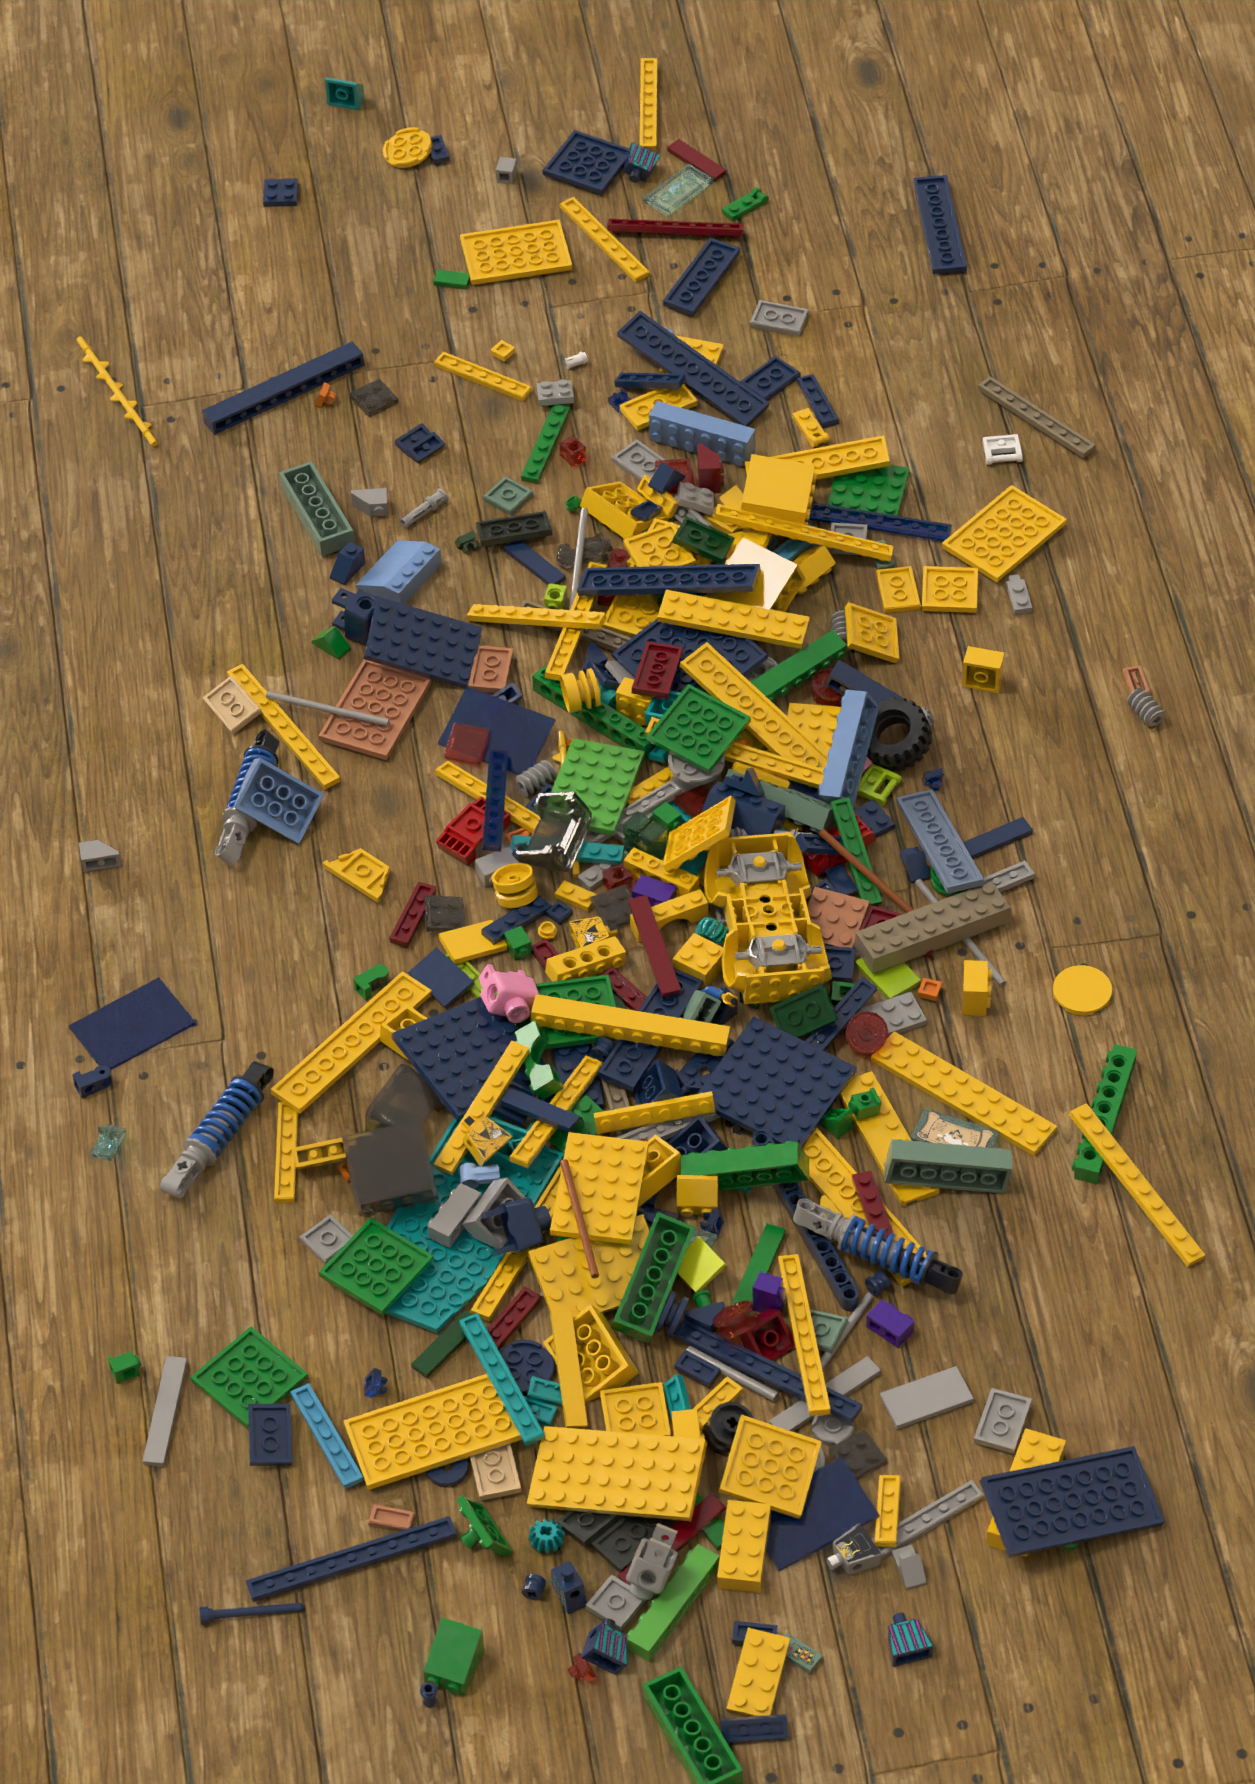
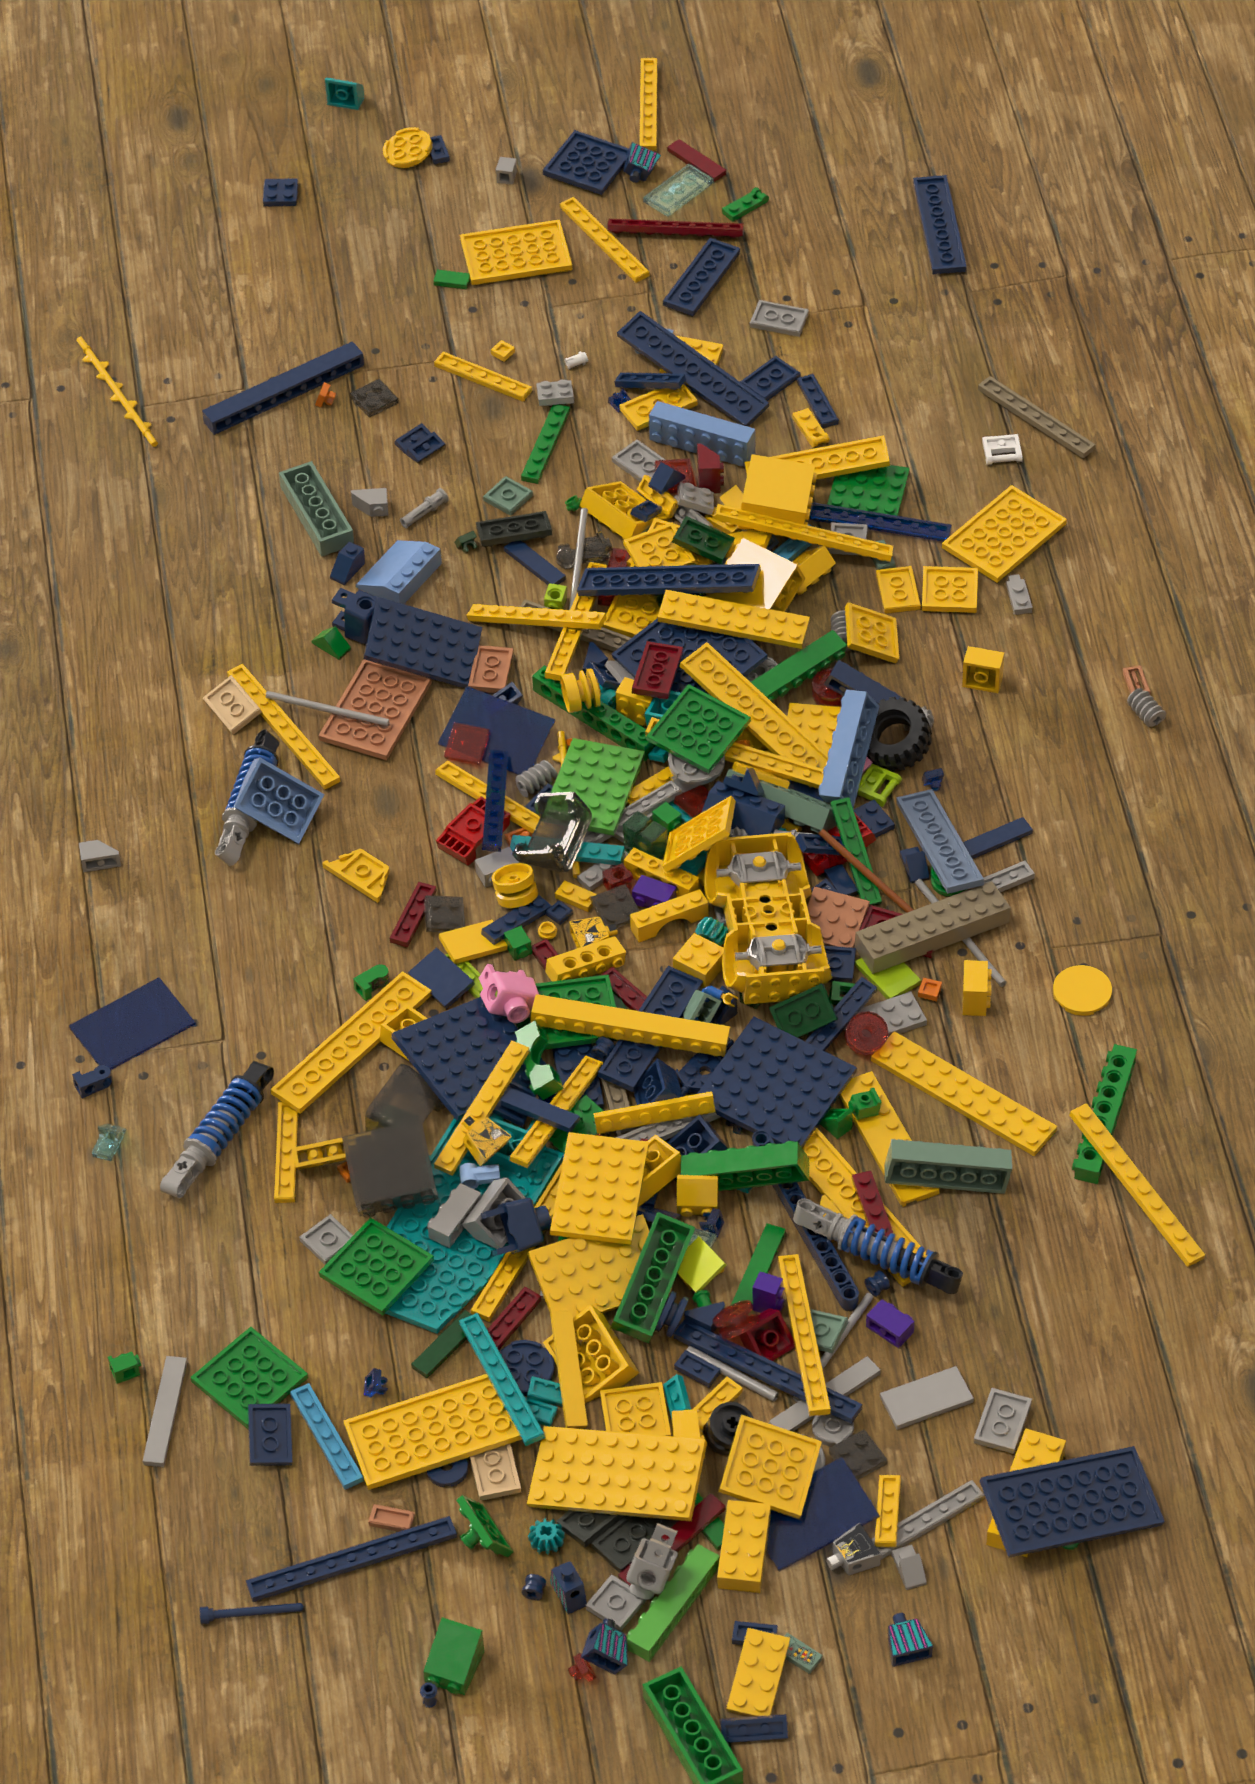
clear red brick [559,435,586,467] -> none
dark orange piece [560,1159,599,1279] -> none
dark red tile [628,895,681,997] -> none
tile [910,1108,999,1148] -> none

